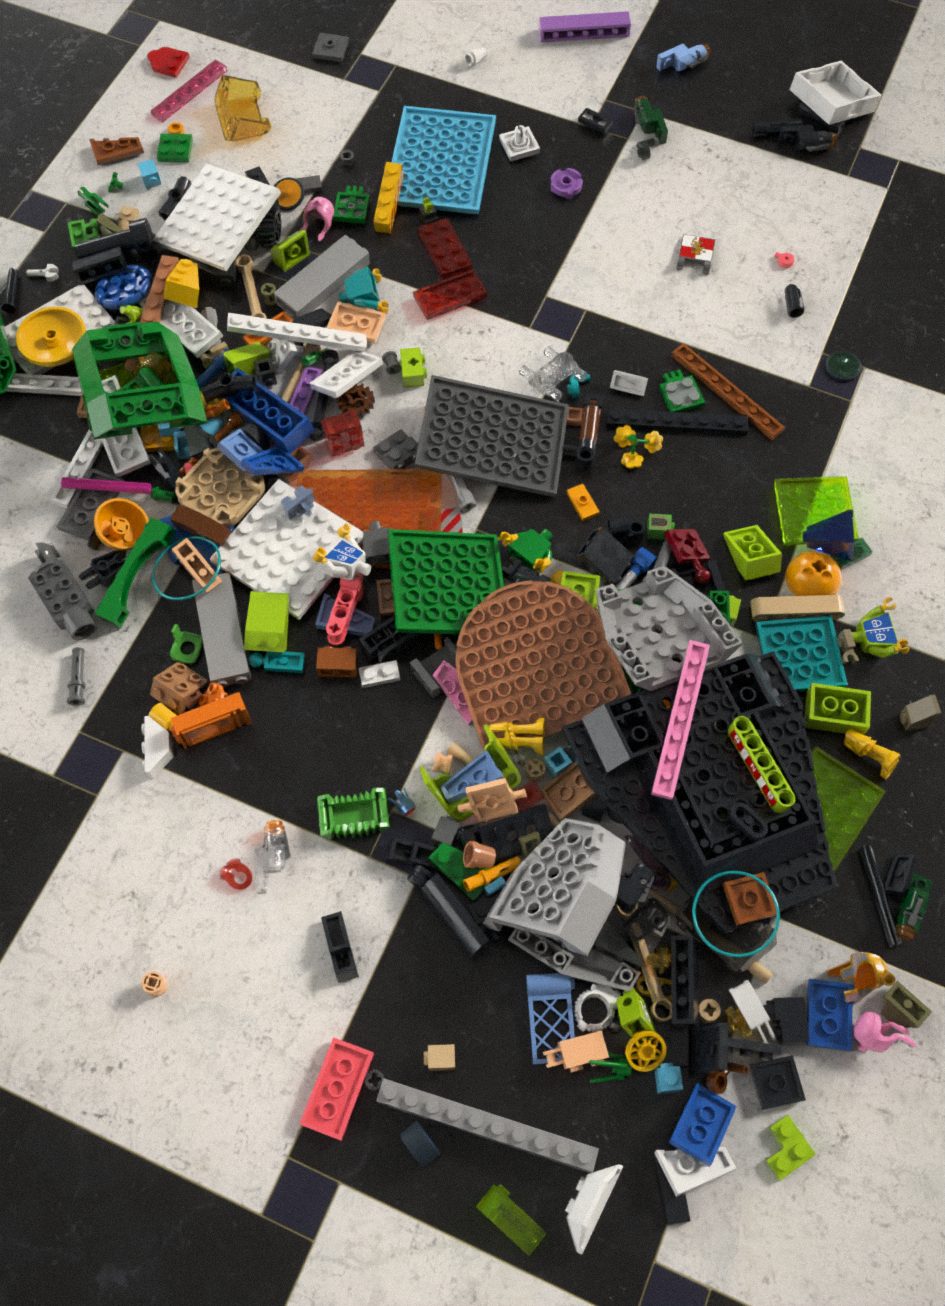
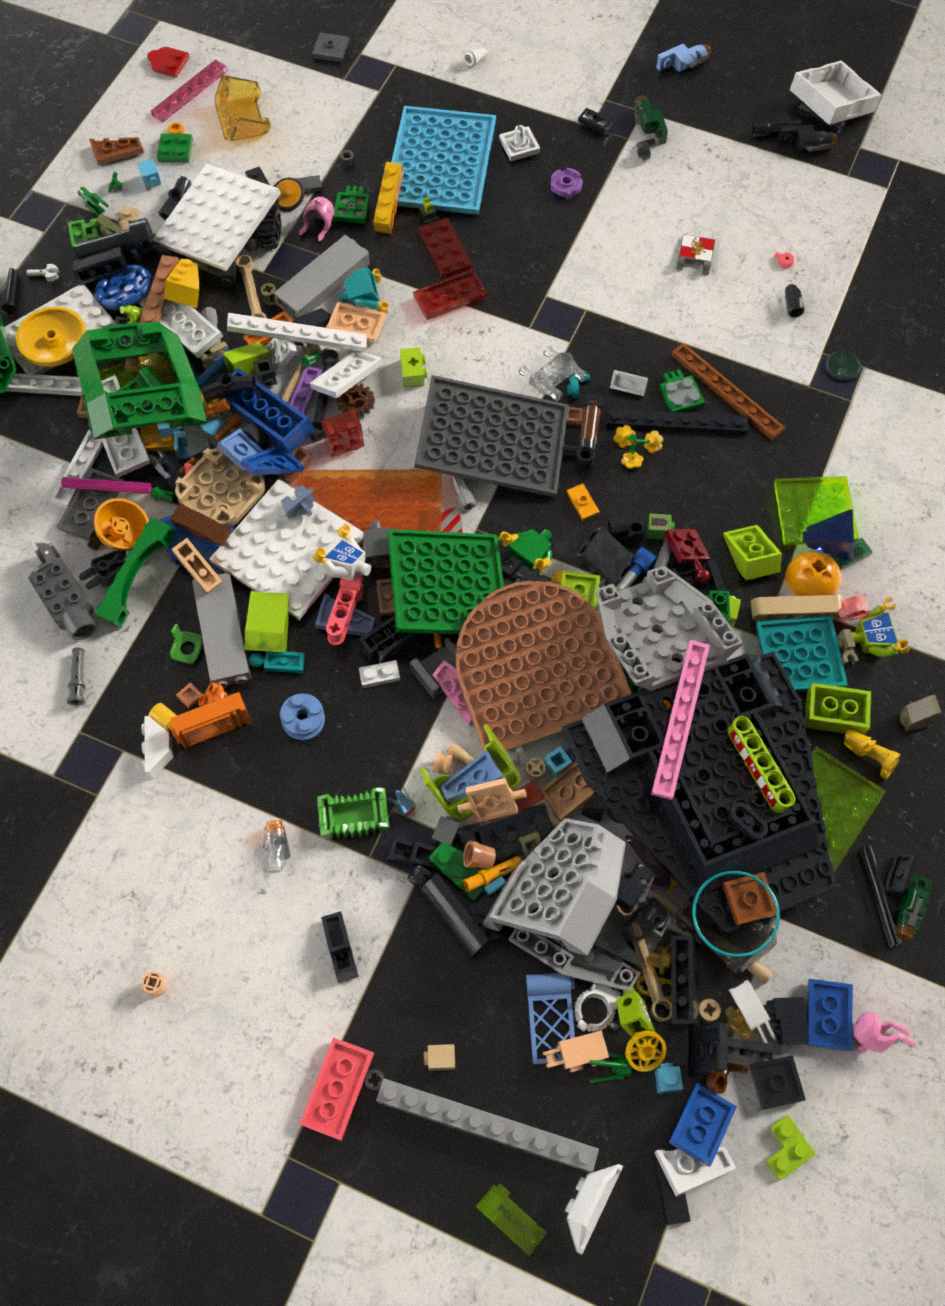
medium nougat bracket [150,662,207,715] -> none
teal piece [152,536,221,600] -> none
clear red piece [220,858,252,890] -> none
lime slope [270,230,310,272] -> none
dark orange brick [316,646,358,677] -> none
dark grey plate [373,429,418,475] -> none
dark grey bush [382,351,401,375] -> none
black wheel [400,1121,440,1168] -> none
yellow piece [489,718,545,755] -> none
medium lavender brick [539,11,631,42] -> none
piece [827,952,896,1003] -> none
olive slope [881,981,932,1028] -> none
none -> medium blue wheel [280,694,325,740]
none -> clear red brick [838,593,869,622]

